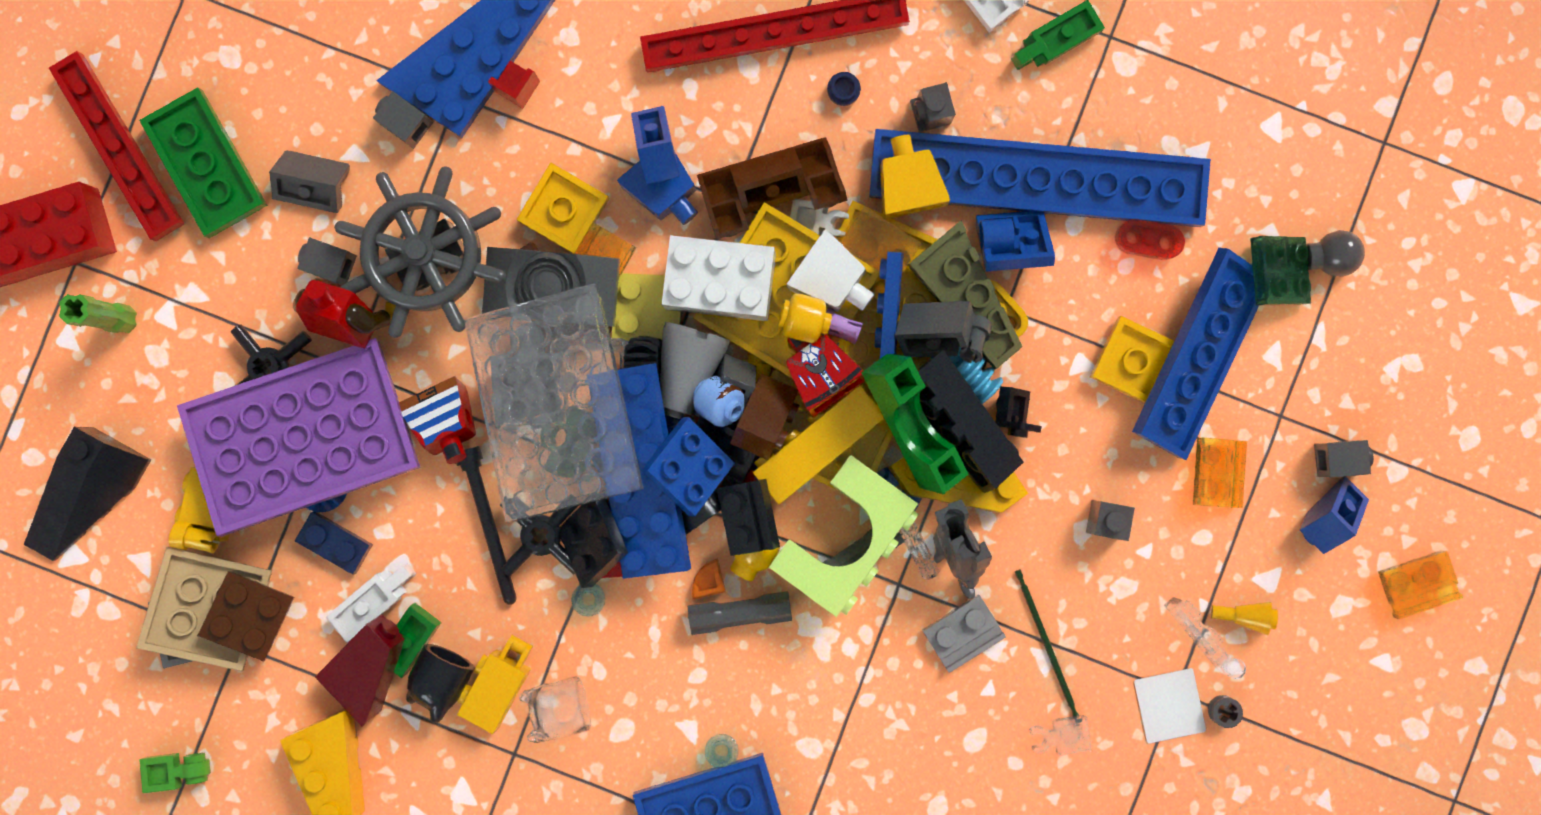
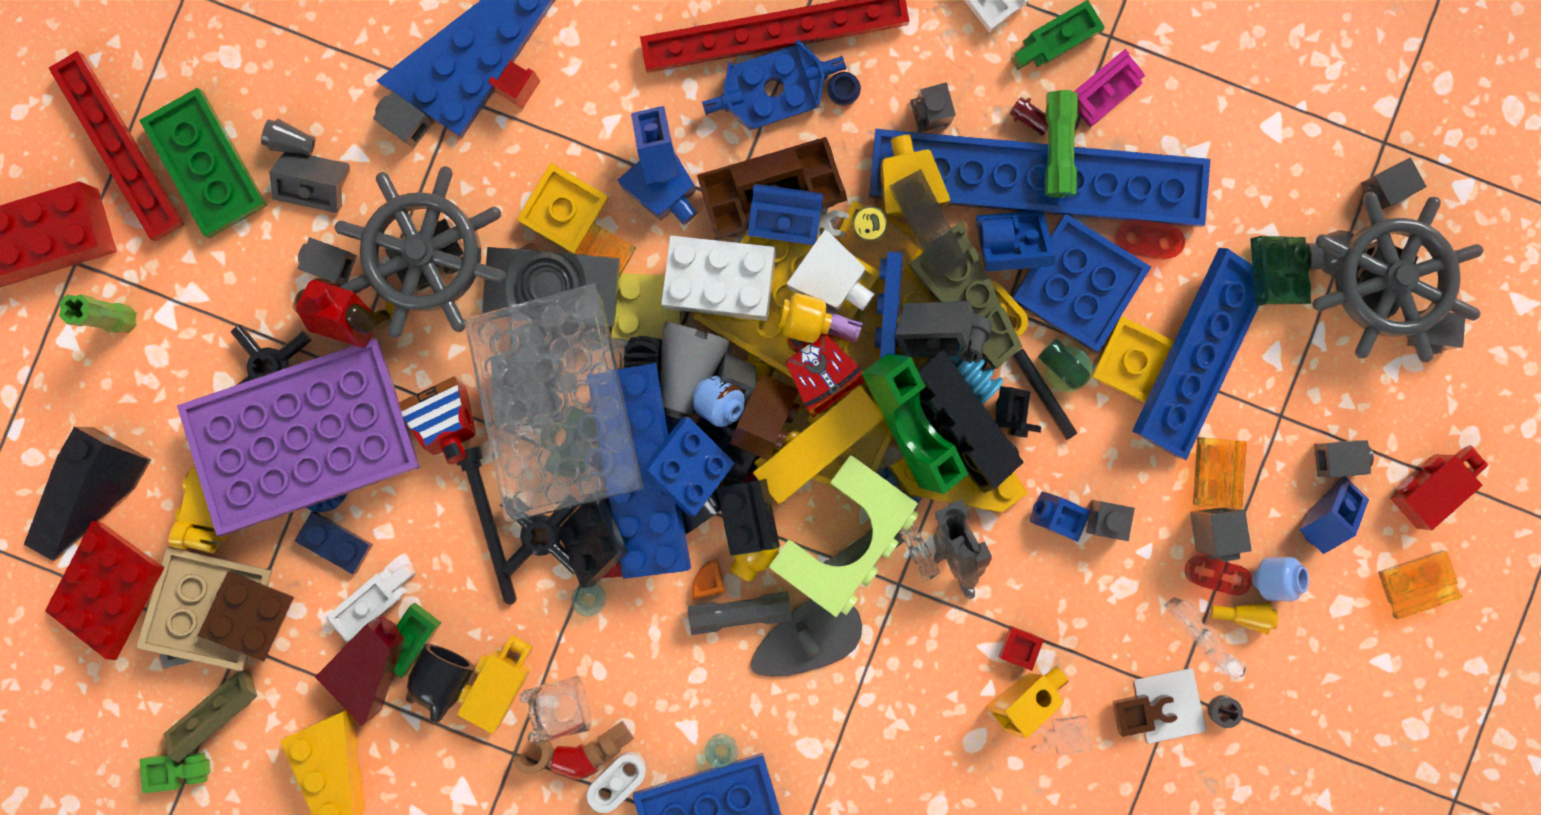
light grey plate [922,594,1006,673] -> none
dark green piece [1015,569,1081,722] -> none
none -> red plate [45,521,165,660]
none -> olive plate [163,670,258,763]
none -> dark grey cone [261,118,316,156]
none -> medium nougat piece [513,721,634,780]
none -> white plate [587,752,647,813]
none -> blue plate [702,40,846,130]
none -> blue plate [747,184,823,245]
none -> dark grey shield [751,599,862,677]
none -> light yellow tile [853,206,887,241]
none -> clear smoke plate [889,169,968,278]
none -> yellow torso [986,666,1069,739]
none -> red plate [998,625,1044,671]
none -> dark red pin [1009,97,1048,136]
none -> blue plate [1012,213,1151,353]
none -> black bar [1013,348,1078,440]
none -> blue bracket [1030,491,1091,542]
none -> clear green piece [1038,338,1093,393]
none -> bright green axle [1045,90,1078,198]
none -> dark pink hinge [1074,49,1145,127]
none -> reddish brown plate [1112,694,1178,737]
none -> clear red beam [1185,555,1252,596]
none -> dark grey brick [1190,507,1252,561]
none -> light blue head [1253,557,1309,602]
none -> dark grey piece [1312,192,1484,363]
none -> dark grey brick [1361,157,1427,209]
none -> red brick [1390,445,1488,531]
none -> dark grey brick [1406,310,1466,354]

